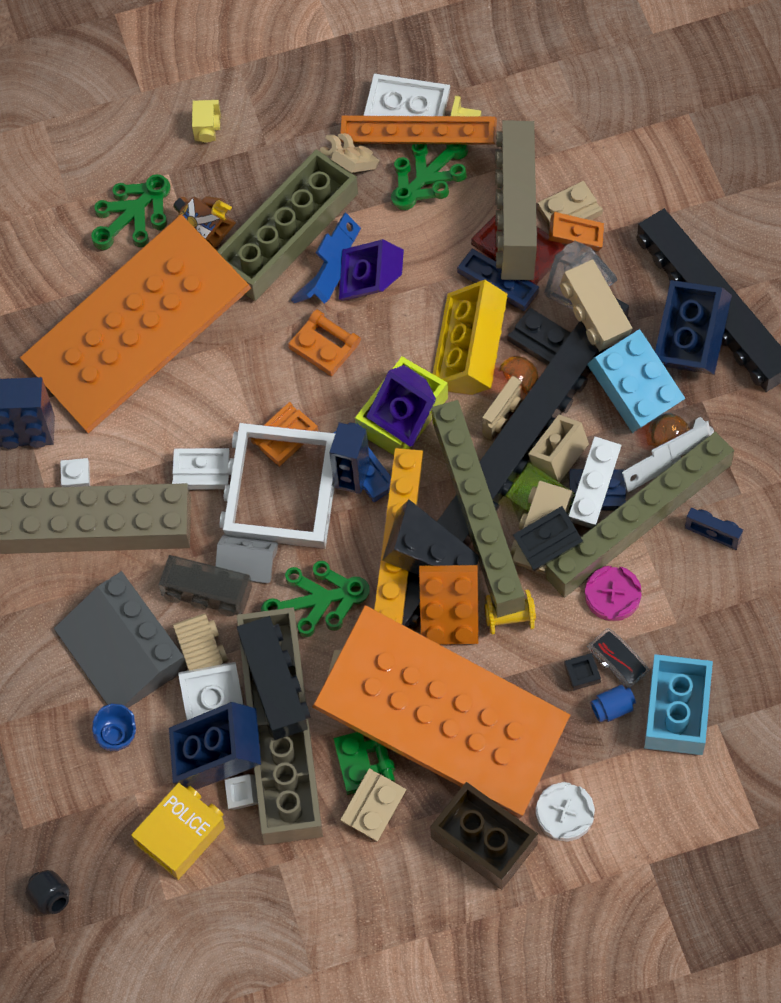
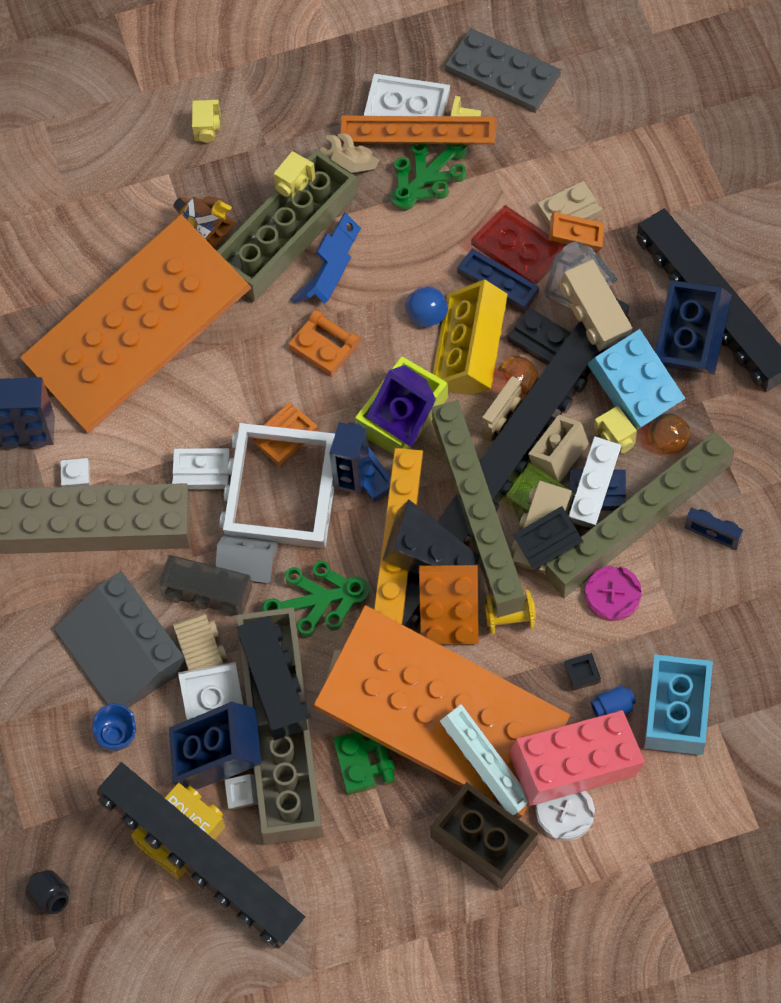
green plant [91,174,171,250] -> none
dark purple slope [339,239,404,301] -> none
tan plate [340,768,407,841] -> none
dark tan brick [495,120,537,280] -> none
slope [587,627,650,688] -> none
white piece [622,417,714,492] -> none
none -> black brick [97,762,306,948]
none -> light yellow brick [274,151,315,198]
none -> blue hair [405,286,448,327]
none -> light aqua plate [440,704,528,815]
none -> dark grey plate [446,28,561,113]
none -> coral brick [508,710,645,806]
none -> light yellow brick [594,406,637,453]

